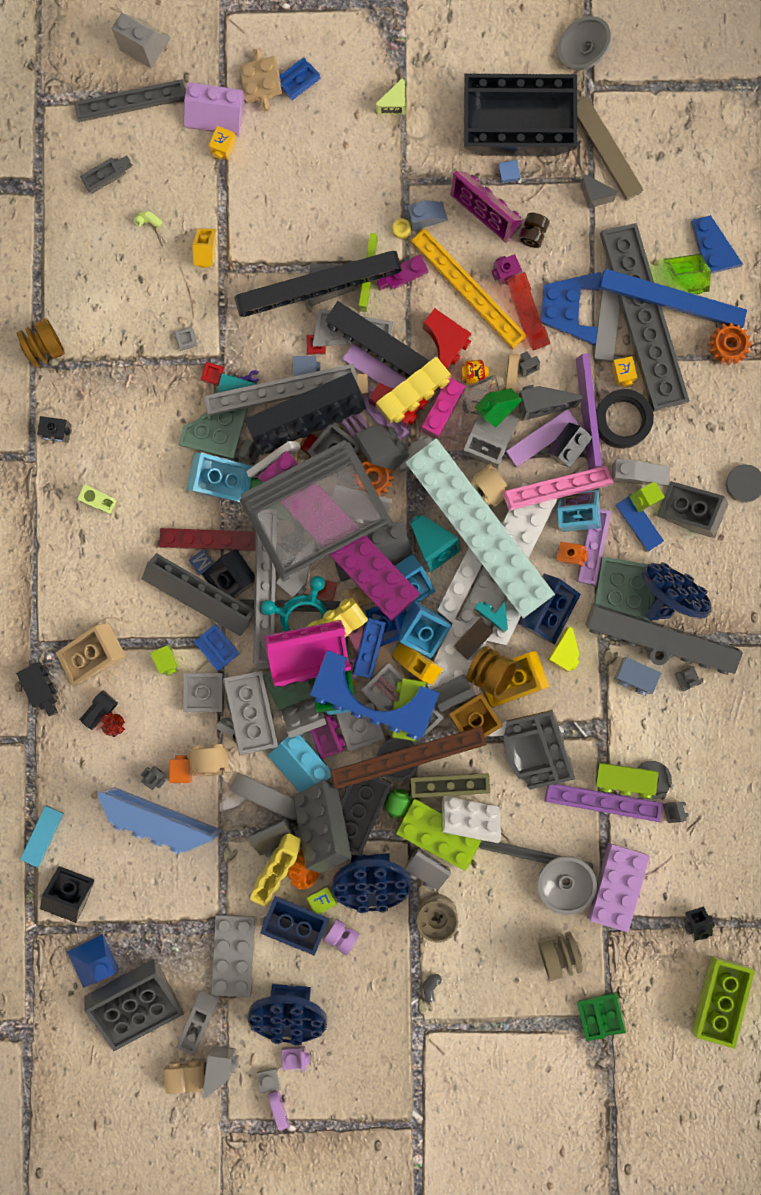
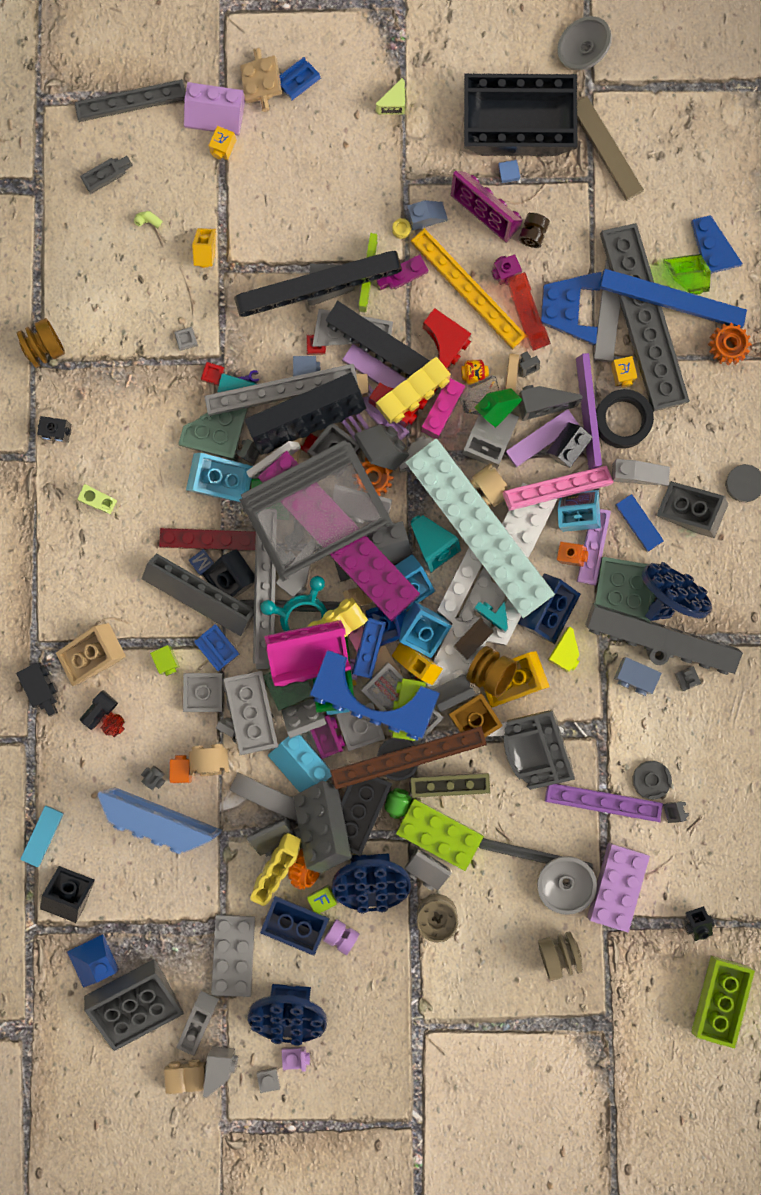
light grey slope [111,13,171,68] -> none
lavender beam [268,1090,289,1131] -> none
clear red tile [316,580,337,601] -> none
dark grey arm [423,974,442,1003] -> none
white plate [442,796,501,843] -> none
green slope [577,992,626,1041] -> none
dark grey slope [580,174,618,209] -> none
lime brick [596,763,659,798] -> none
lime brick [629,482,665,512] -> none

